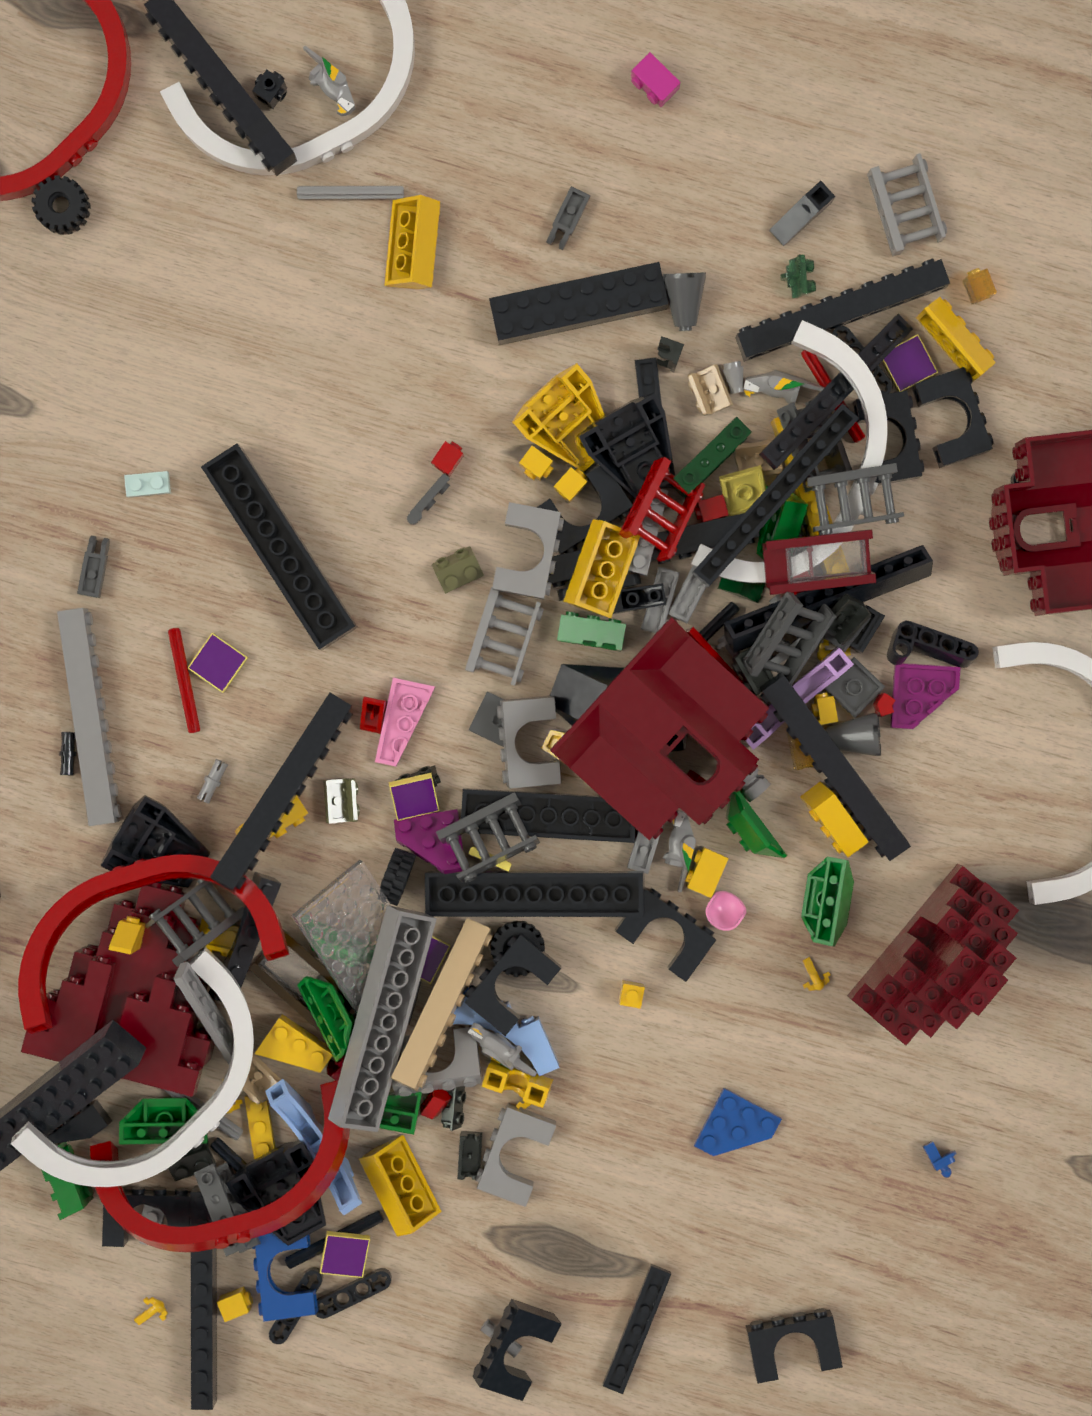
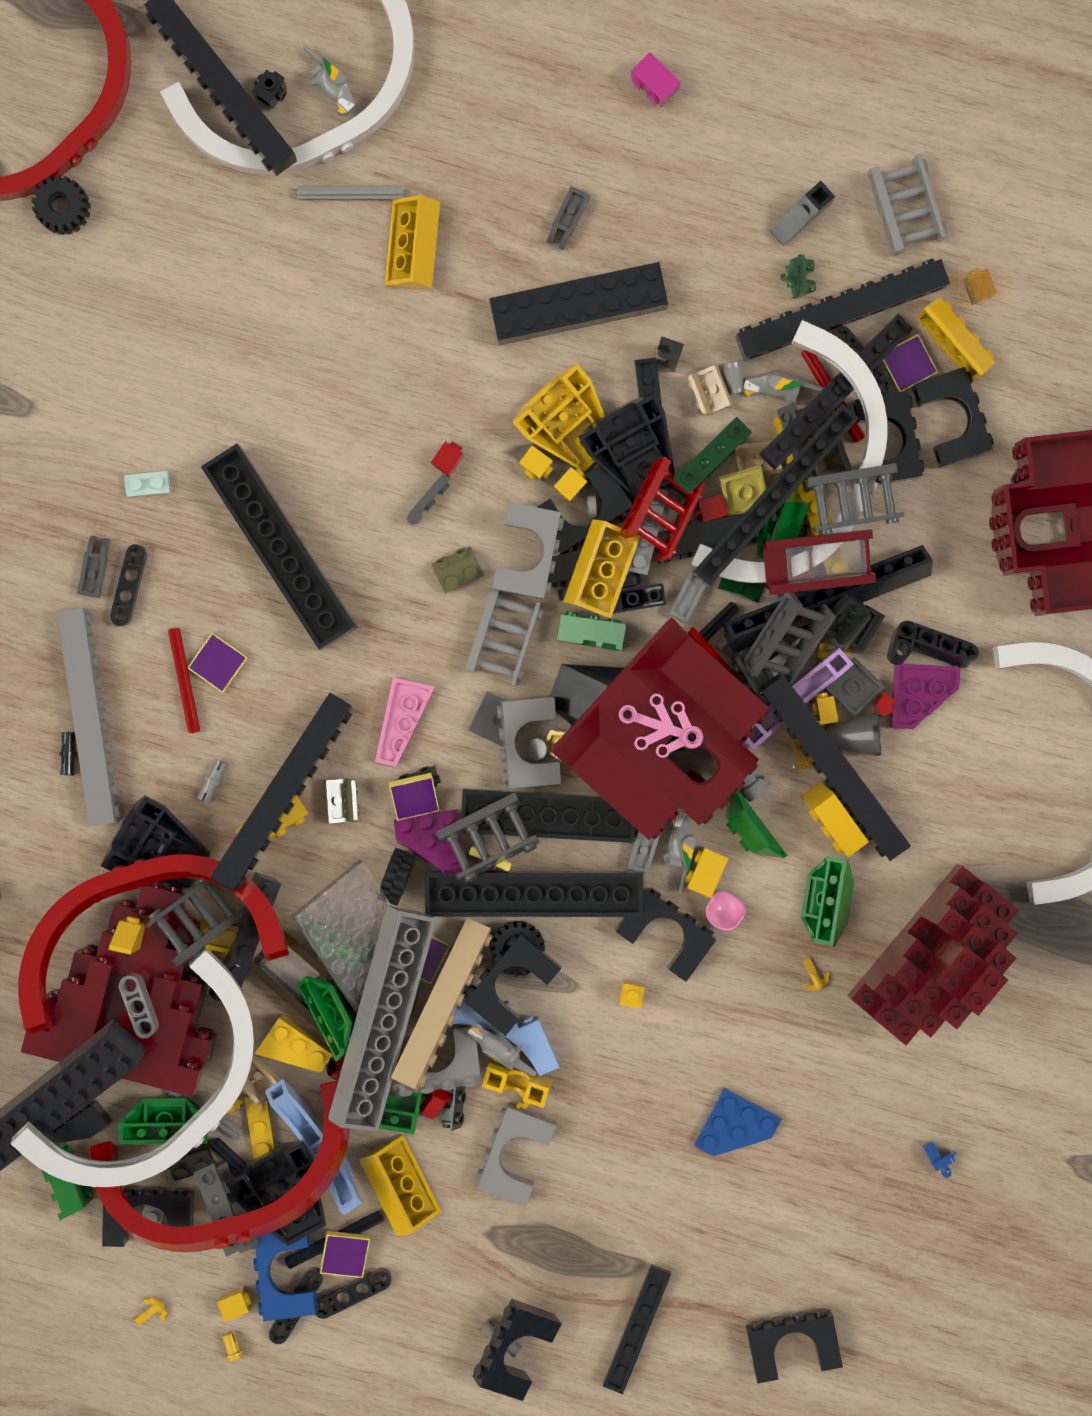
light grey plate [174,962,233,1065] -> none
black brick [190,1185,217,1410] -> none
red slope [360,696,388,734] -> none
pearl dark grey hinge [457,1131,482,1180] -> none
light grey plate [641,567,680,633] -> none
dark grey cone [663,272,706,331] -> none
none -> black beam [110,544,147,627]
none -> light grey beam [119,973,159,1038]
none -> yellow pin [221,1331,243,1362]
none -> light grey tile [527,738,550,760]
none -> light grey tile [587,496,597,518]
none -> bright pink plant [618,694,703,758]

